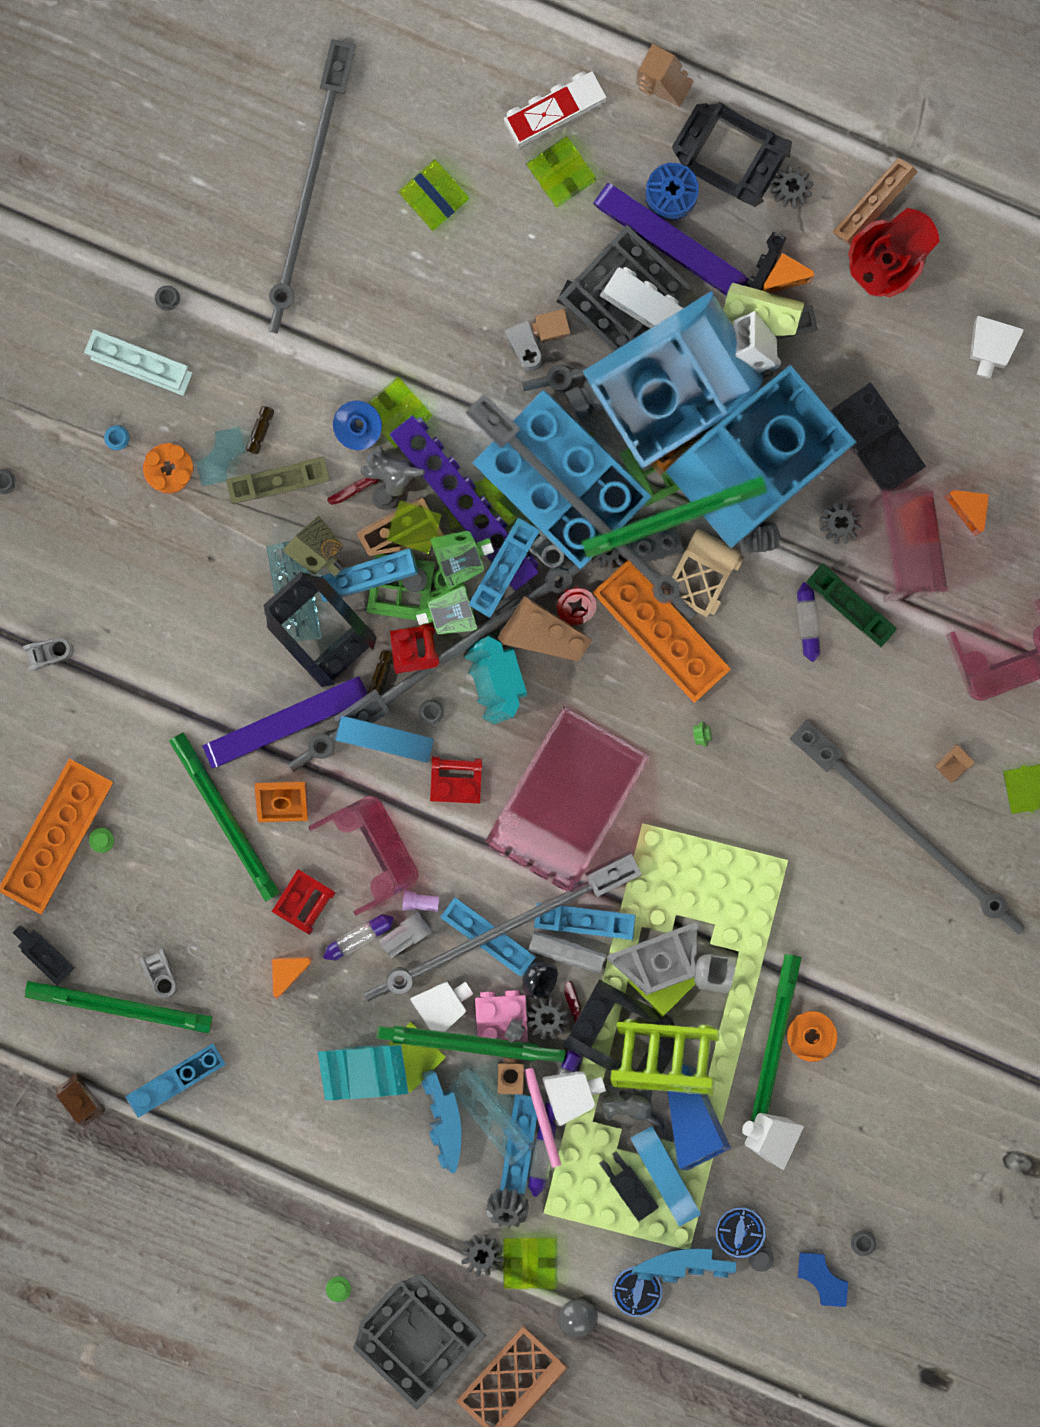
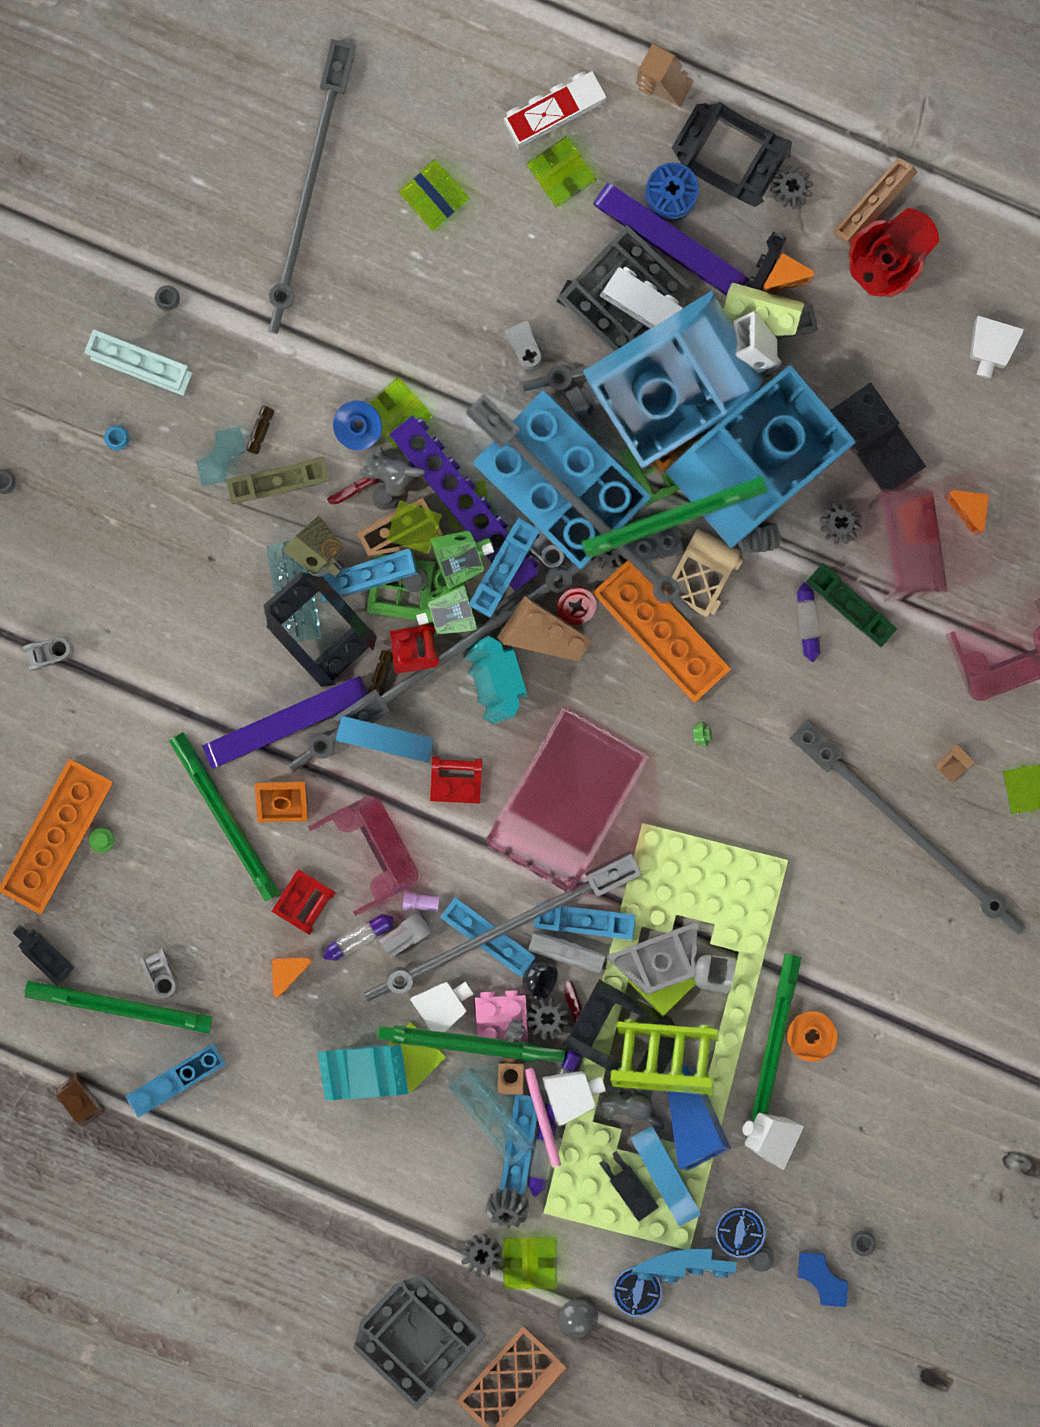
orange plate [143,443,194,494] -> none
bright green plate [326,1276,351,1302] -> none
dark grey plate [419,700,444,725] -> none
dark azure slope [421,1070,461,1174] -> none
clear neon green slope [482,477,518,526] -> none
medium nougat brick [531,309,570,343] -> none

